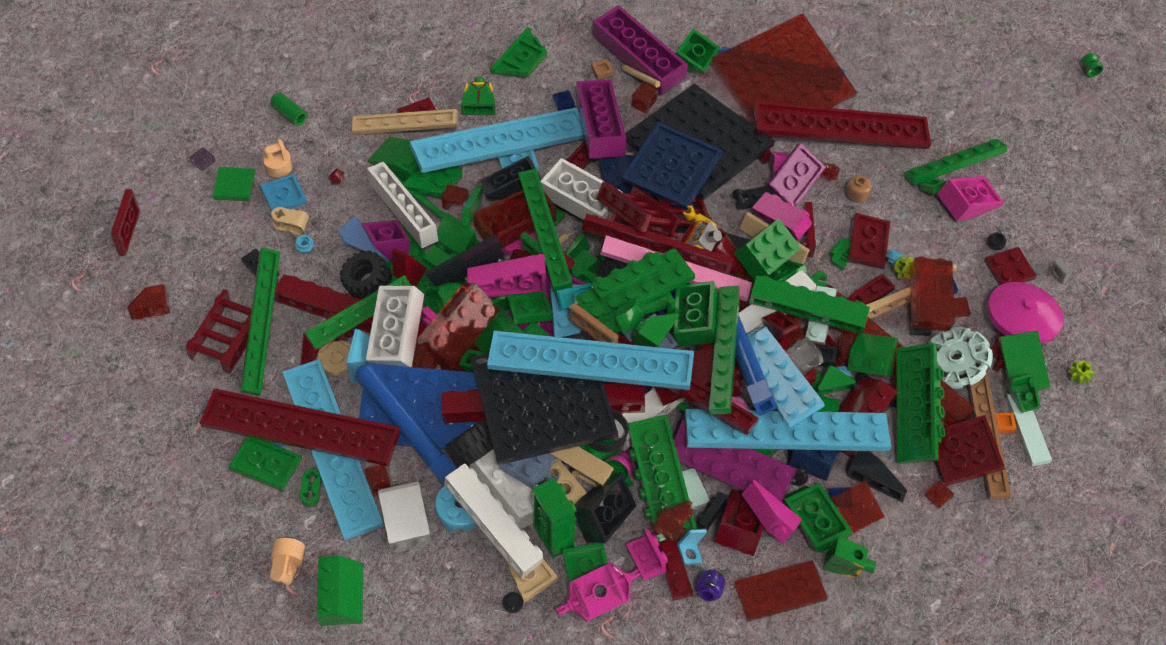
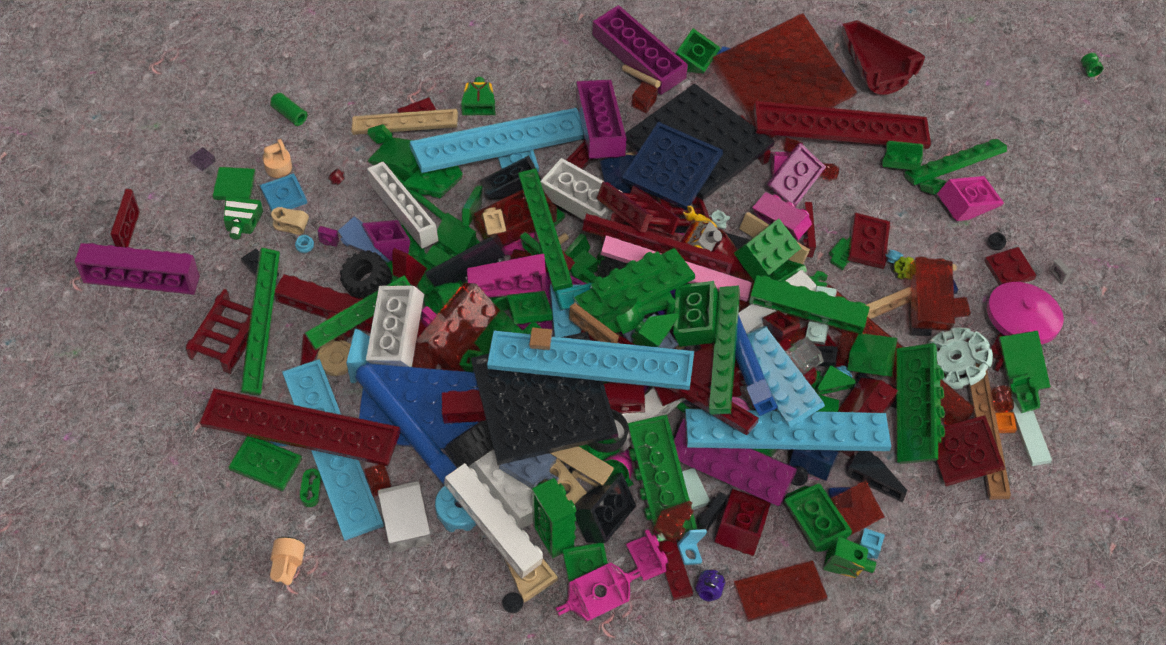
clear red slope [127,284,170,320] -> none
green slope [317,556,363,626] -> none
clear red panel [441,184,469,210] -> none
green wing [490,27,547,77] -> none
clear blue plate [552,90,575,111] -> none
medium nougat plate [591,59,614,80] -> none
black plate [732,186,782,210] -> none
dark pink slope [742,480,802,544] -> none
medium nougat head [847,175,872,202] -> none
dark red hinge [847,274,895,305] -> none
clear red plate [924,480,954,509] -> none
lime gear [1068,360,1095,385] -> none
none -> magenta brick [74,243,200,295]
none -> green torso [224,196,263,240]
none -> magenta plate [317,226,339,247]
none -> green plate [367,124,393,144]
none -> tan bracket [481,207,506,236]
none -> medium nougat tile [530,328,552,350]
none -> light aqua plate [709,210,730,229]
none -> clear red slope [784,137,804,153]
none -> dark red cone [842,20,925,95]
none -> medium azure bracket [860,528,885,559]
none -> green bracket [883,141,923,171]
none -> clear red wheel [991,385,1014,413]

